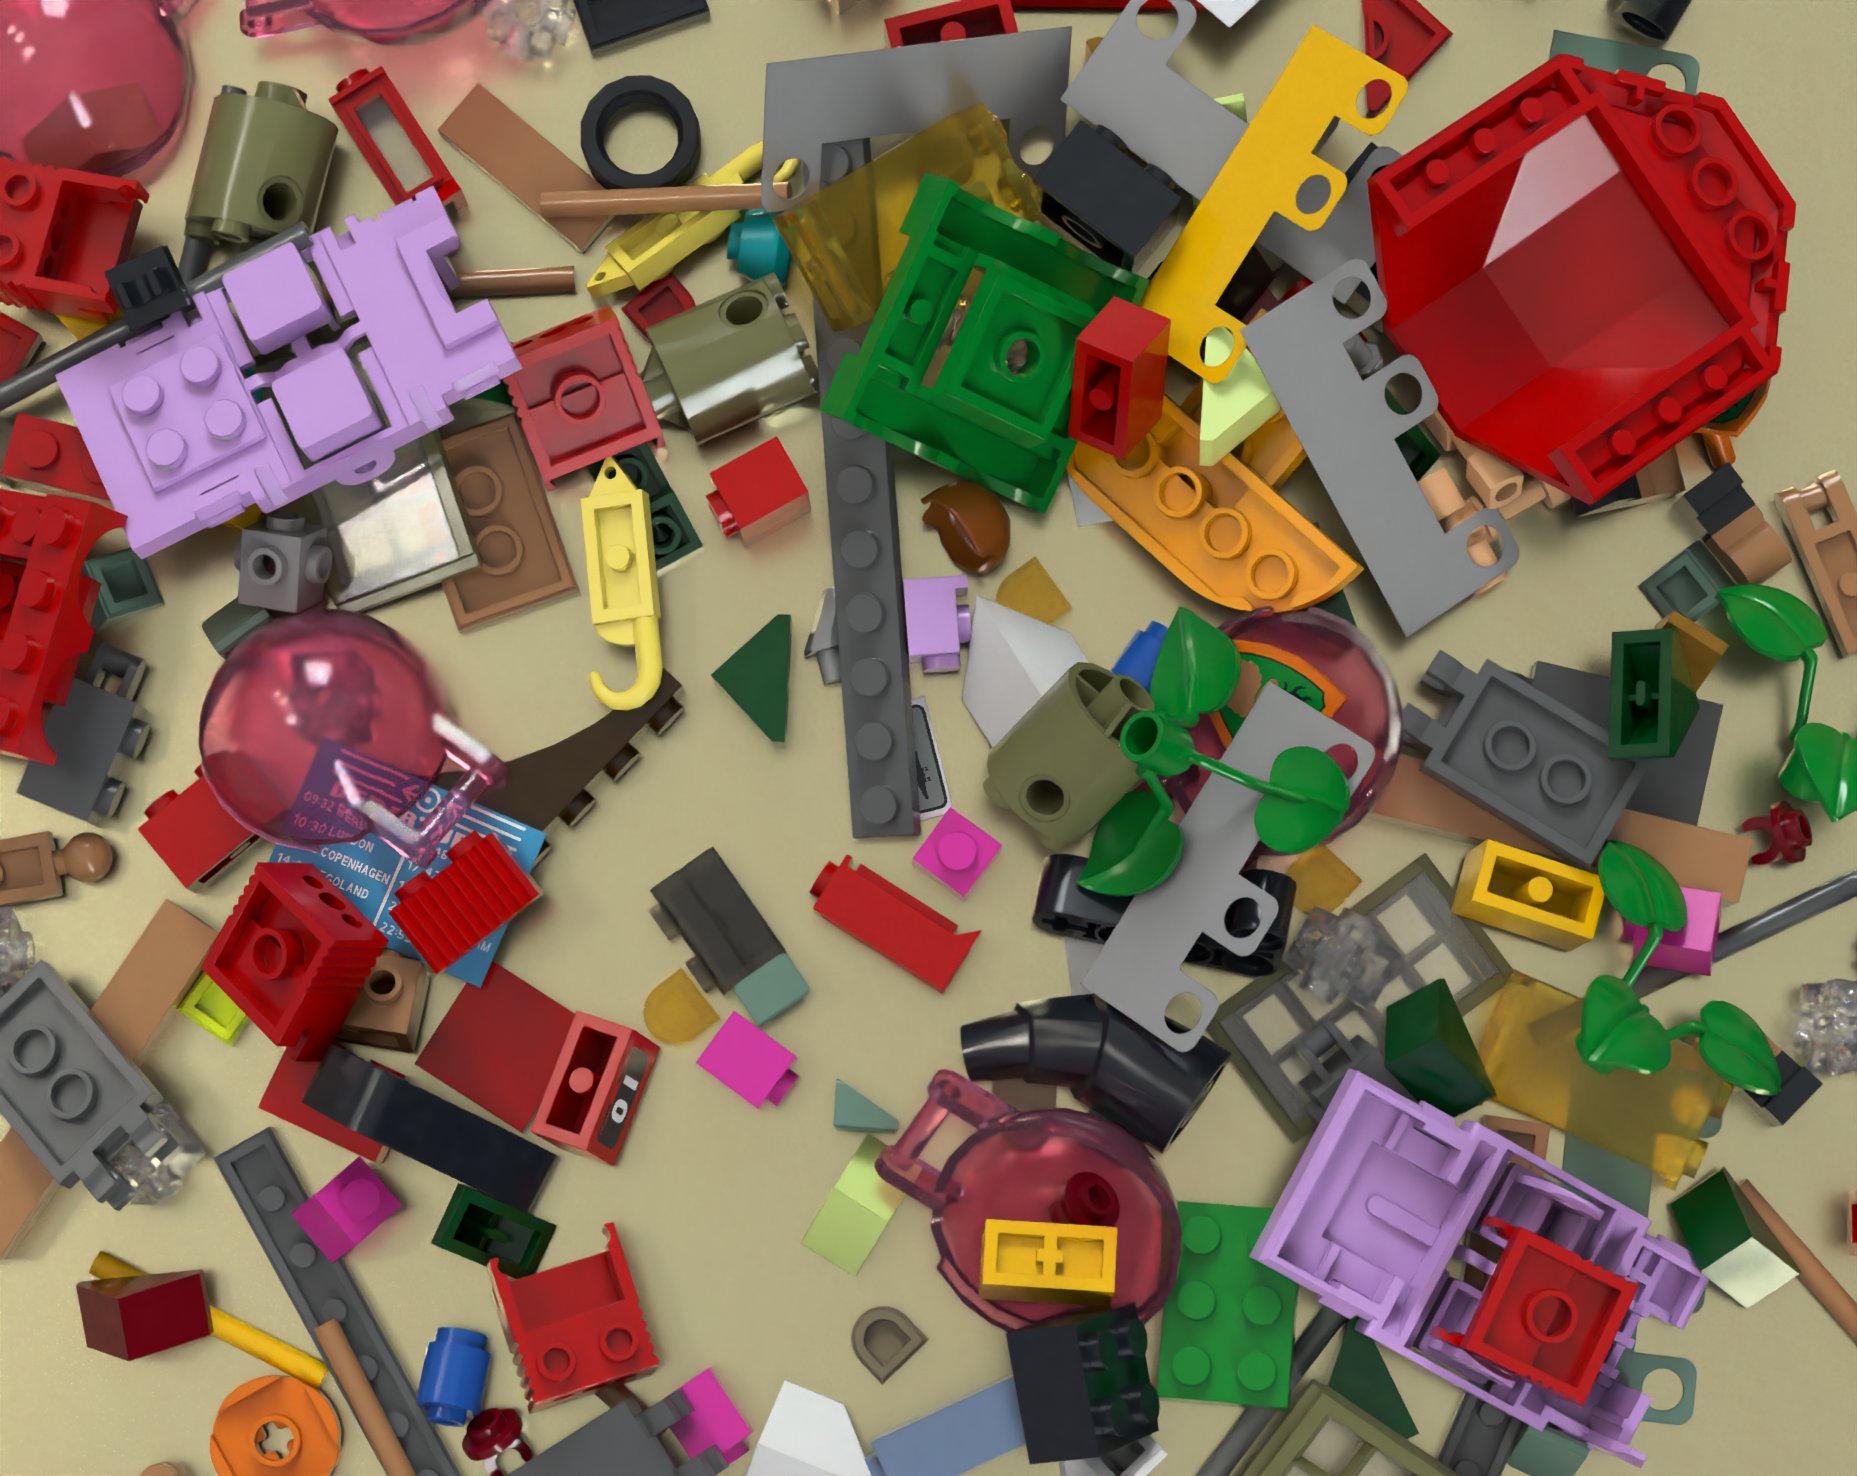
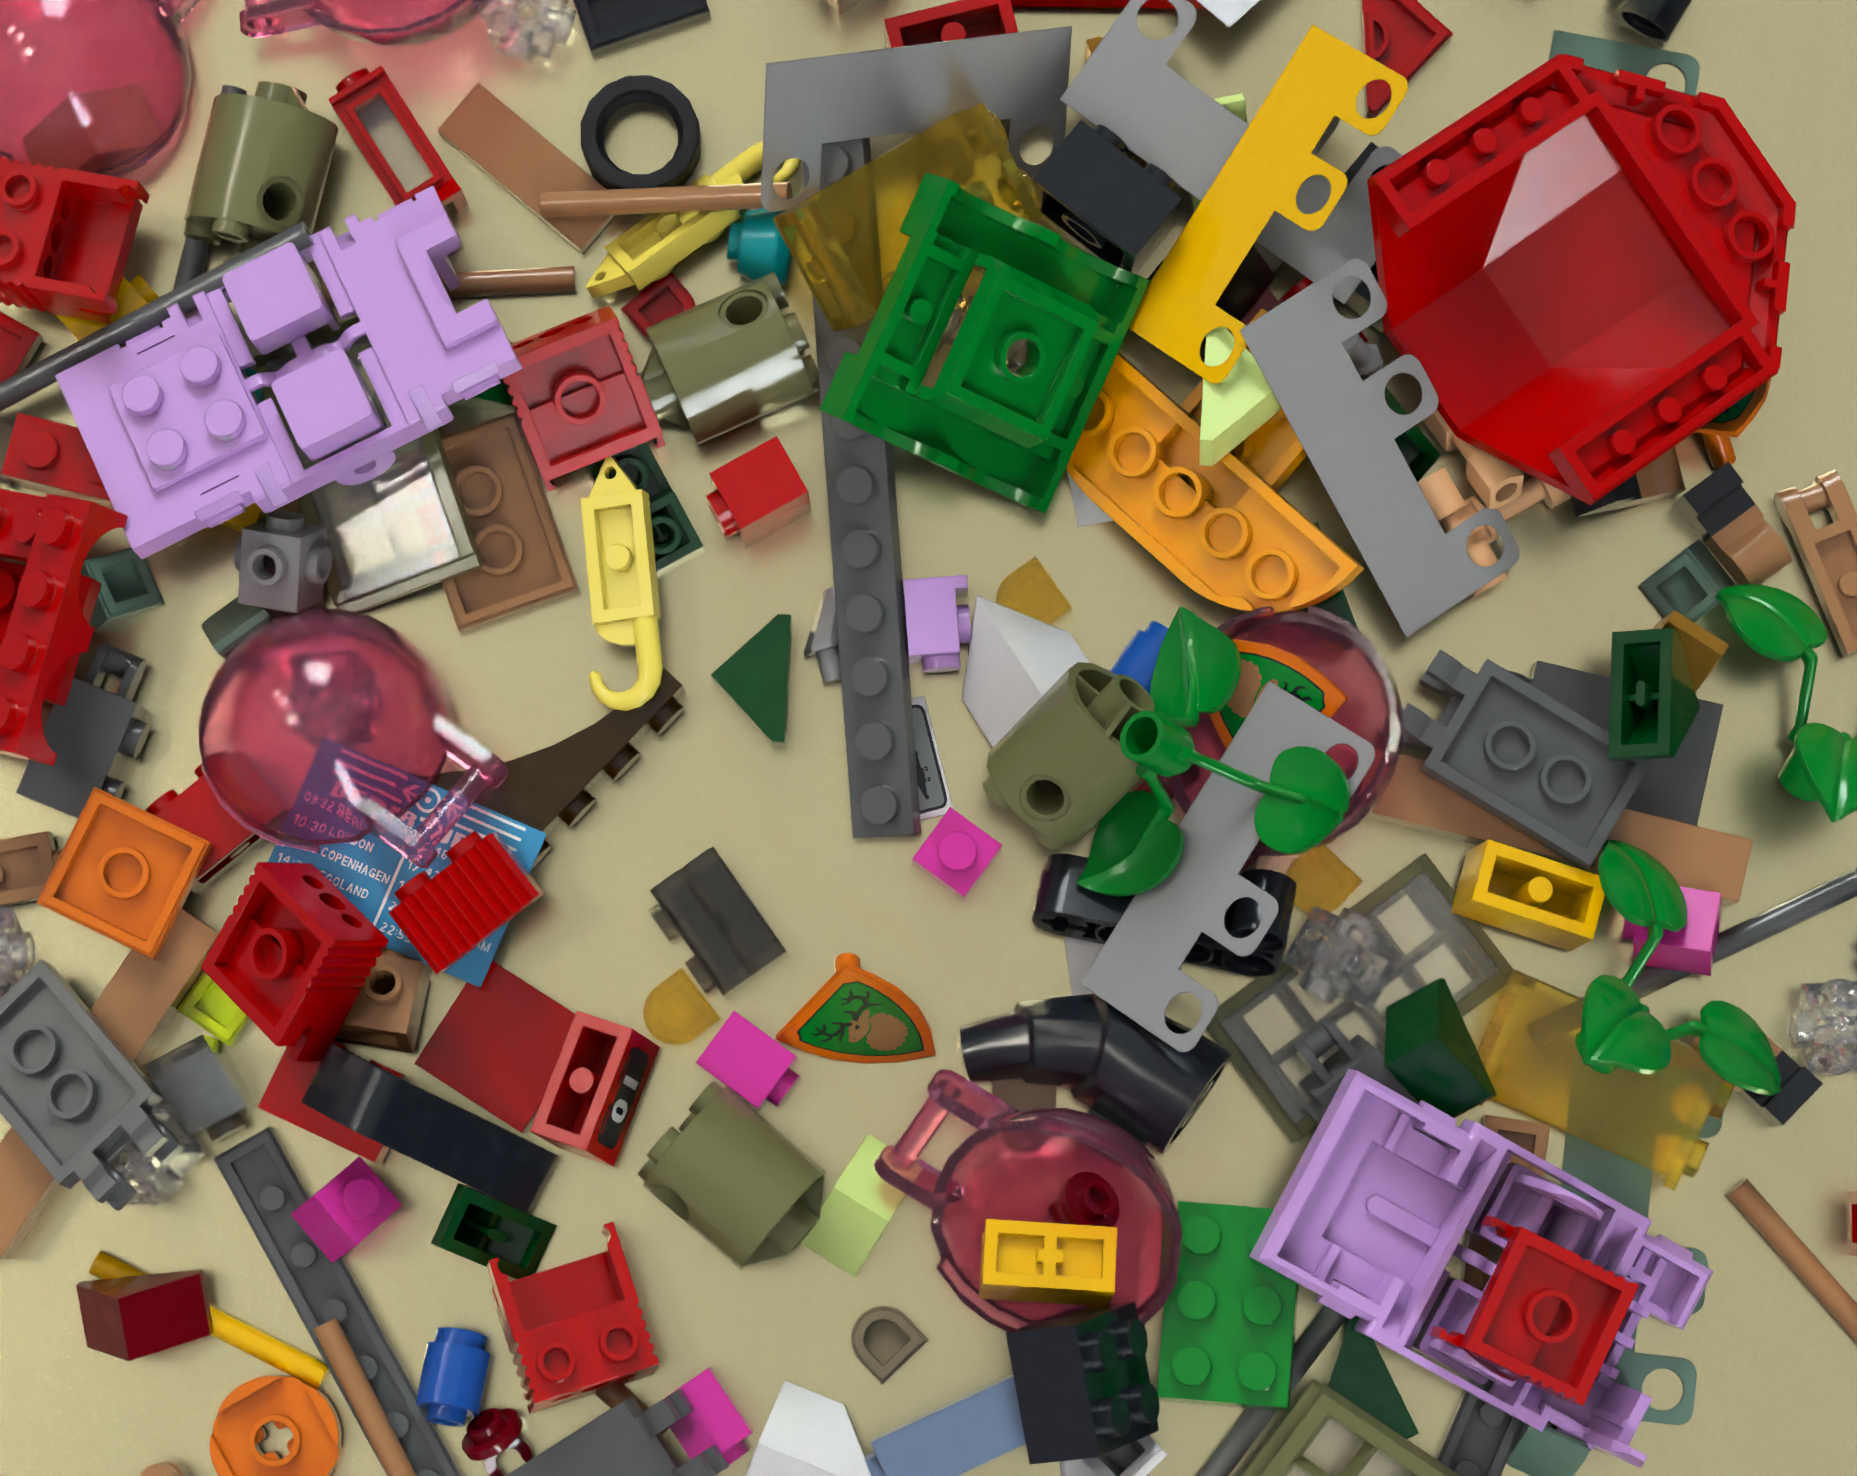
black tile [104,245,194,331] -> none
sand green slope [734,953,811,1026] -> none
red window [809,854,982,995] -> none
sand green slope [833,1078,899,1134] -> none
dark orange hair [921,480,1011,574] -> none
red brick [1068,296,1171,460] -> none
dark green slope [1670,1167,1801,1309] -> none
dark red plate [1742,800,1812,865] -> none
none -> orange tile [36,787,213,960]
none -> clear smoke slope [144,1034,257,1143]
none -> olive cylinder [637,1081,826,1271]
none -> shield [776,953,936,1063]

